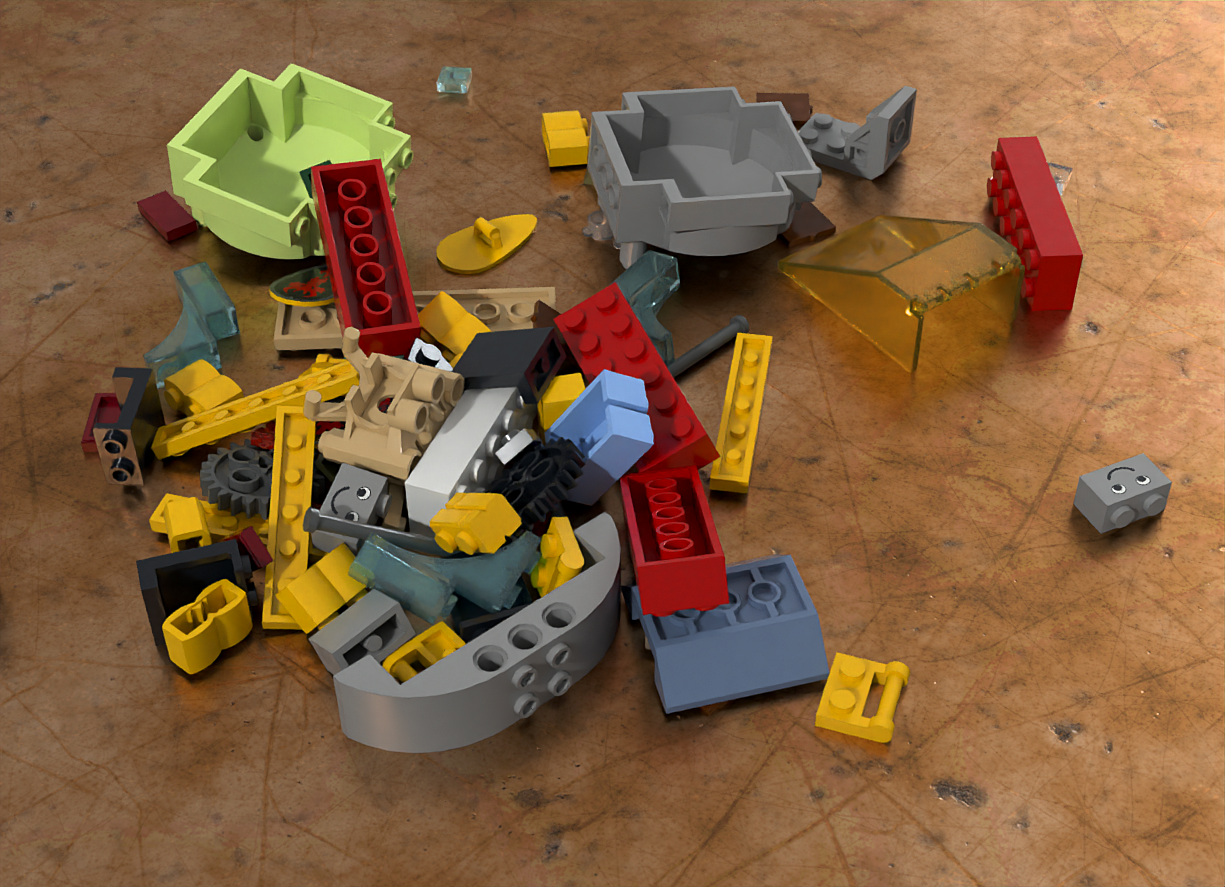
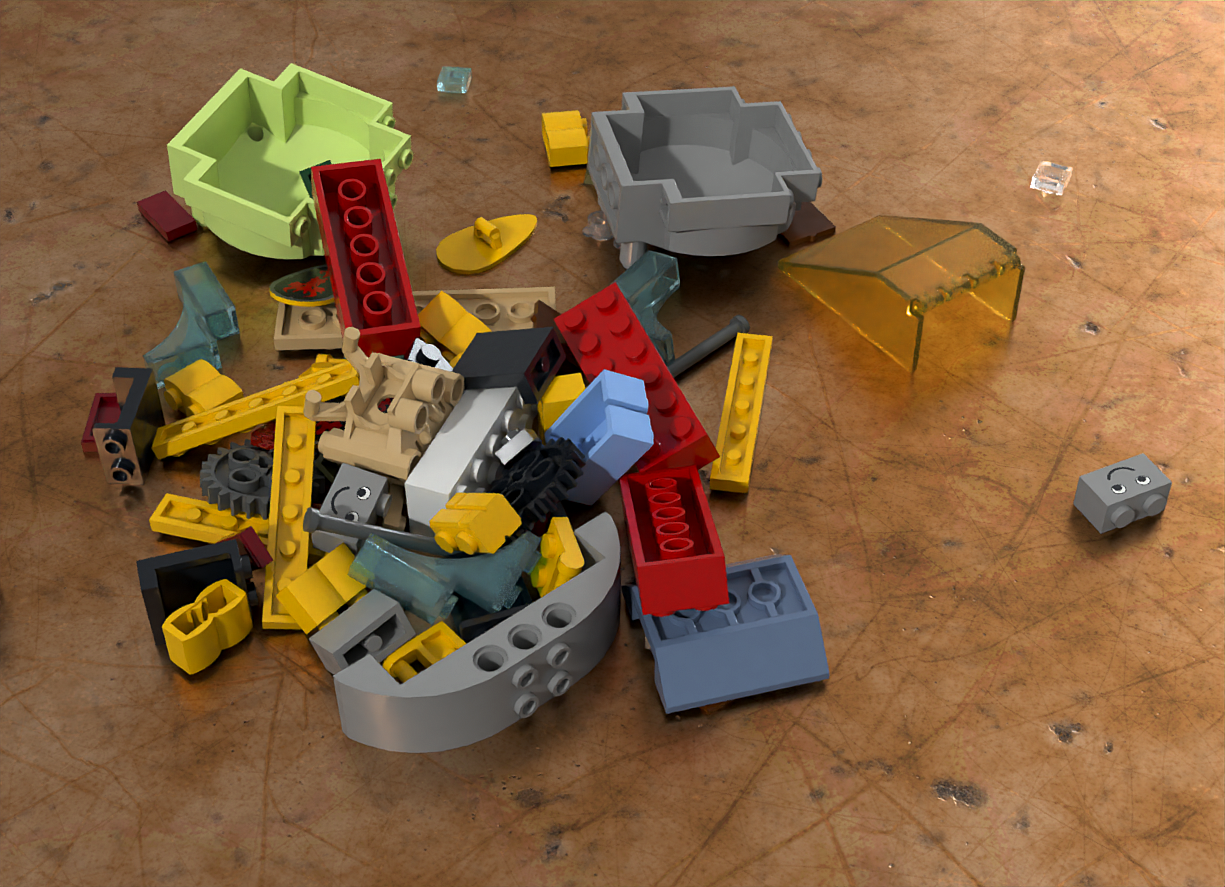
yellow brick [164,497,212,553] -> none
reddish brown piece [756,93,813,126] -> none
light grey bracket [799,86,917,180] -> none
yellow plate [815,652,910,743] -> none
red brick [987,136,1083,311] -> none

